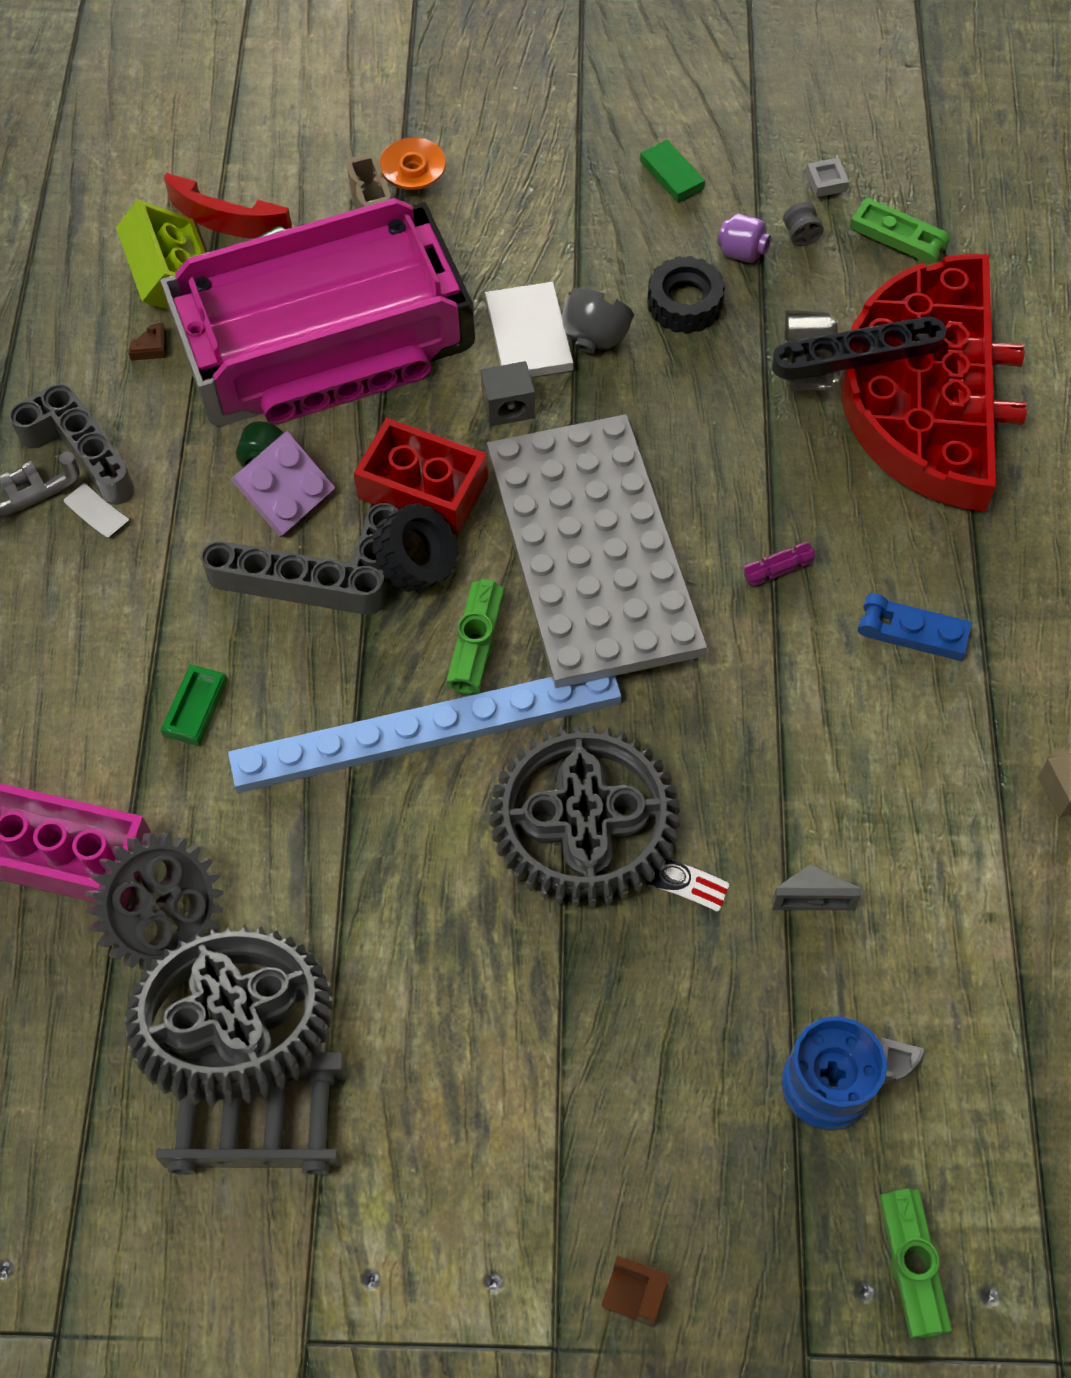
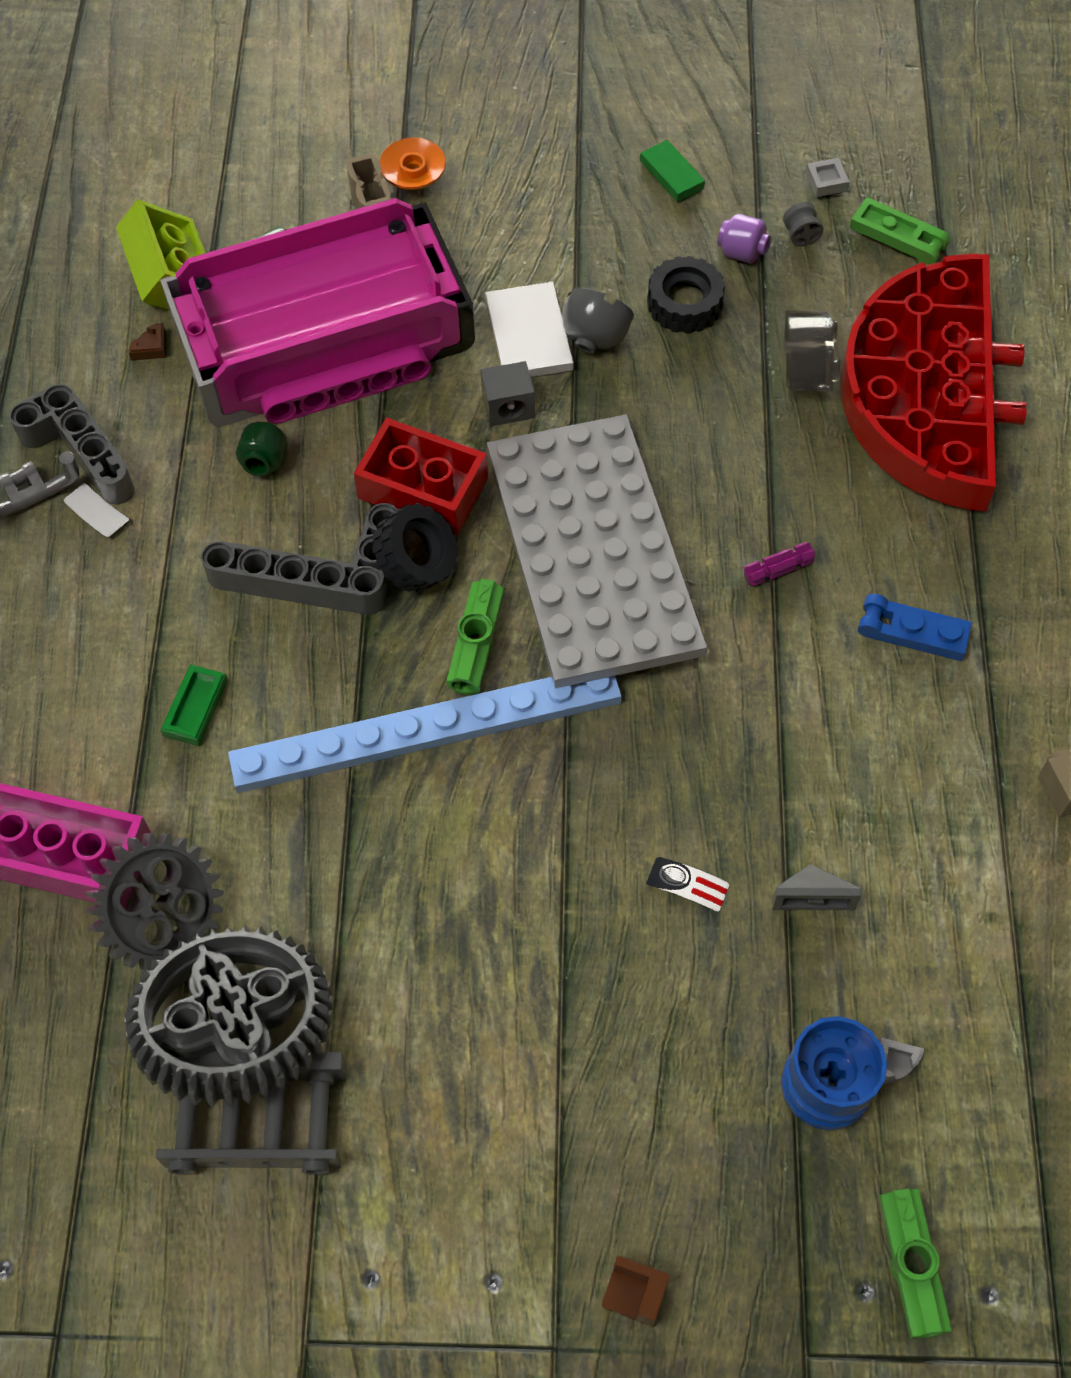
red slope [164,173,292,239] -> none
lavender plate [230,431,335,536] -> none
dark grey gear [489,724,681,908] -> none
black beam [772,317,947,380] -> none

